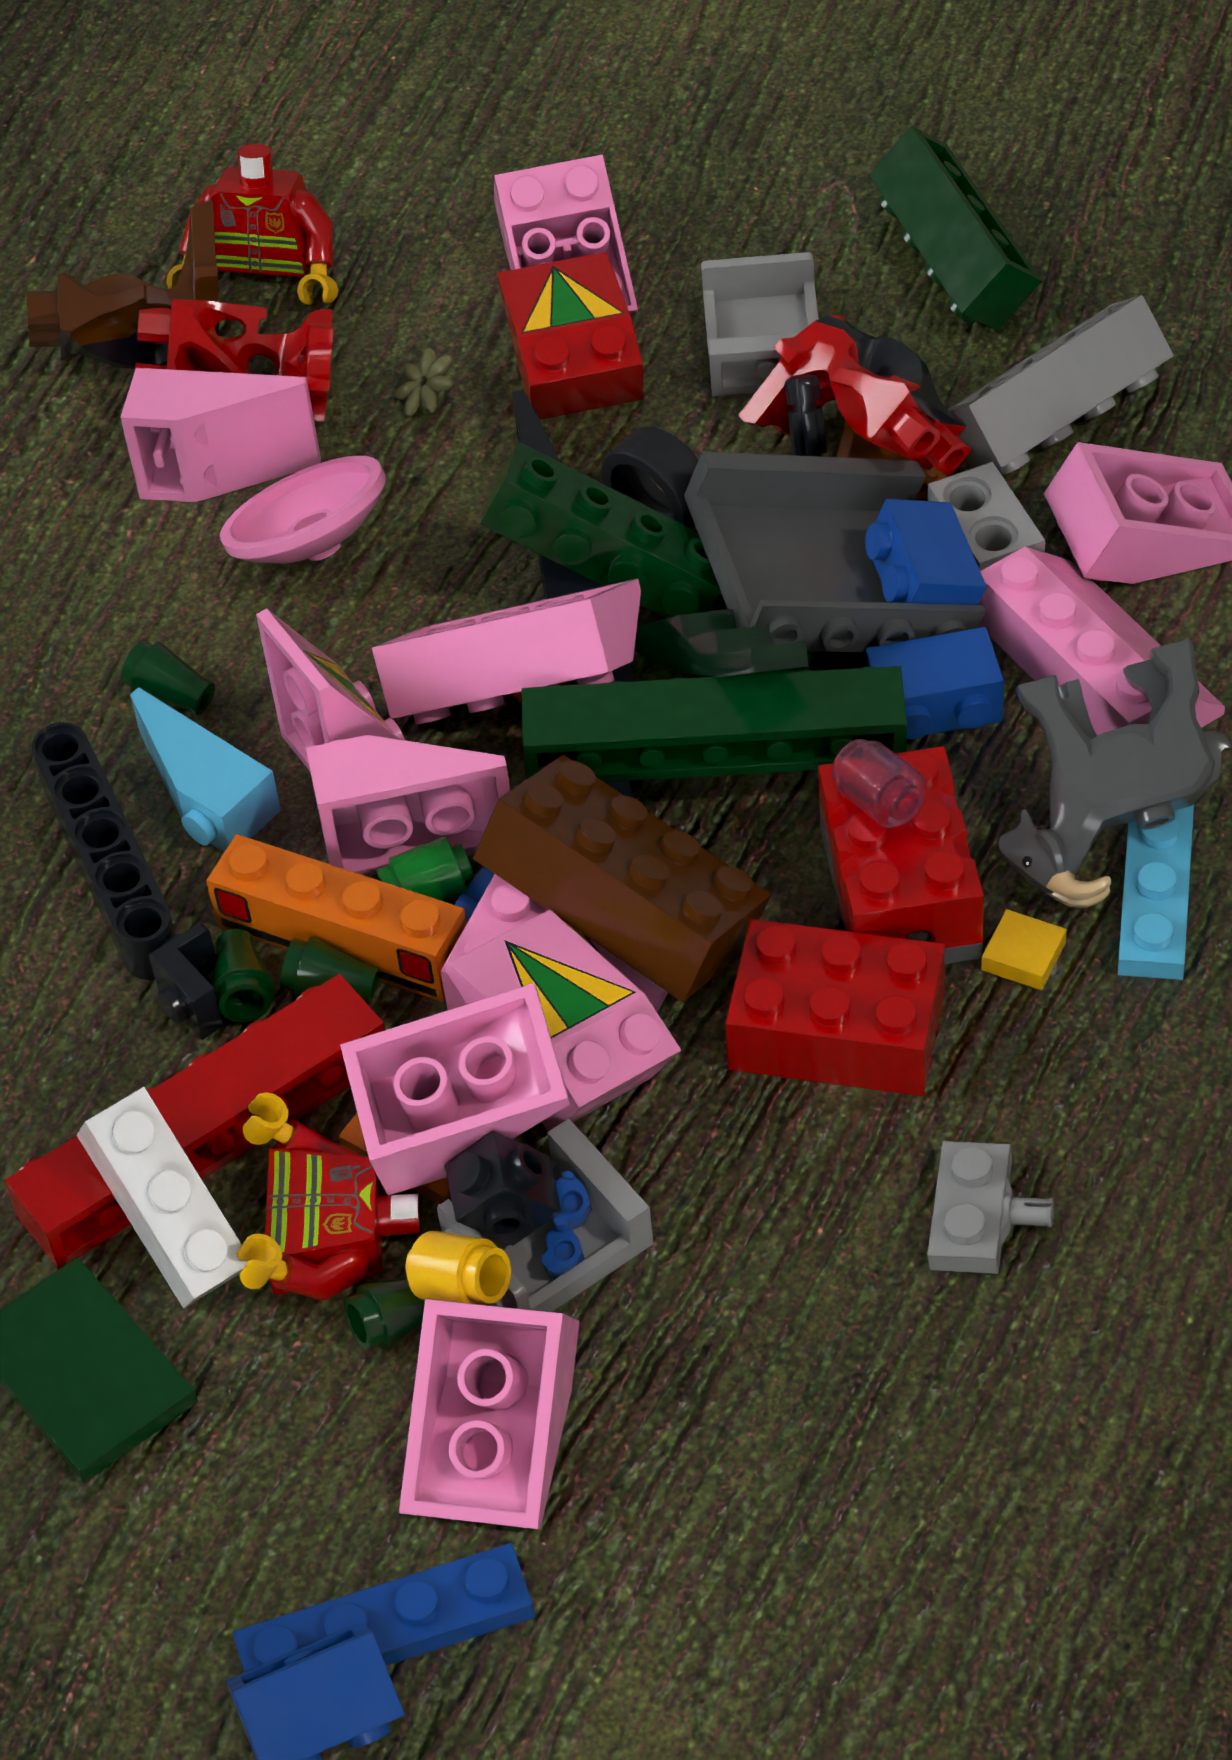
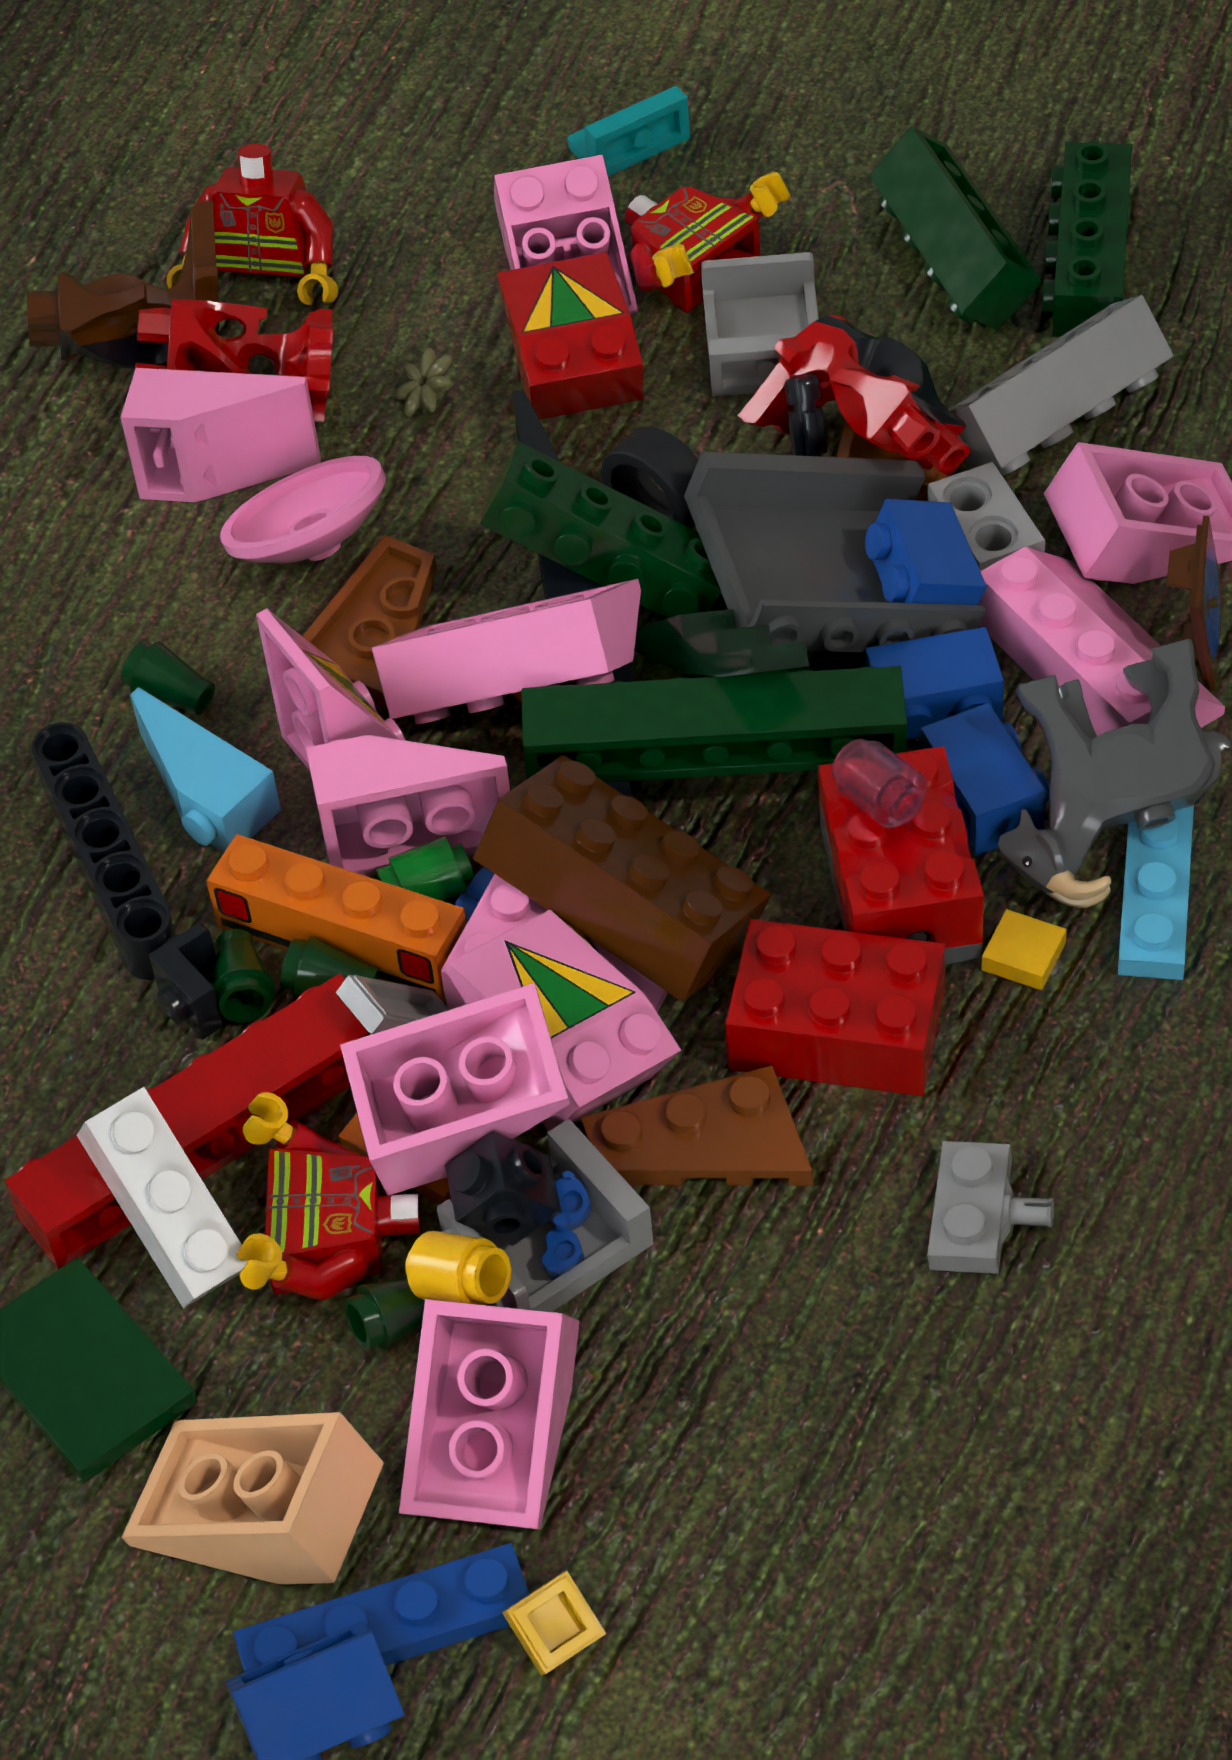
none -> light nougat slope [121,1412,384,1584]
none -> dark orange wing [302,535,437,709]
none -> light grey tile [336,975,449,1035]
none -> yellow tile [502,1571,606,1675]
none -> teal panel [567,86,690,176]
none -> dark orange wing [581,1065,813,1186]
none -> red torso [625,172,791,313]
none -> blue brick [921,703,1050,856]
none -> dark green brick [1042,142,1132,337]
none -> reddish brown piece [1167,516,1224,690]

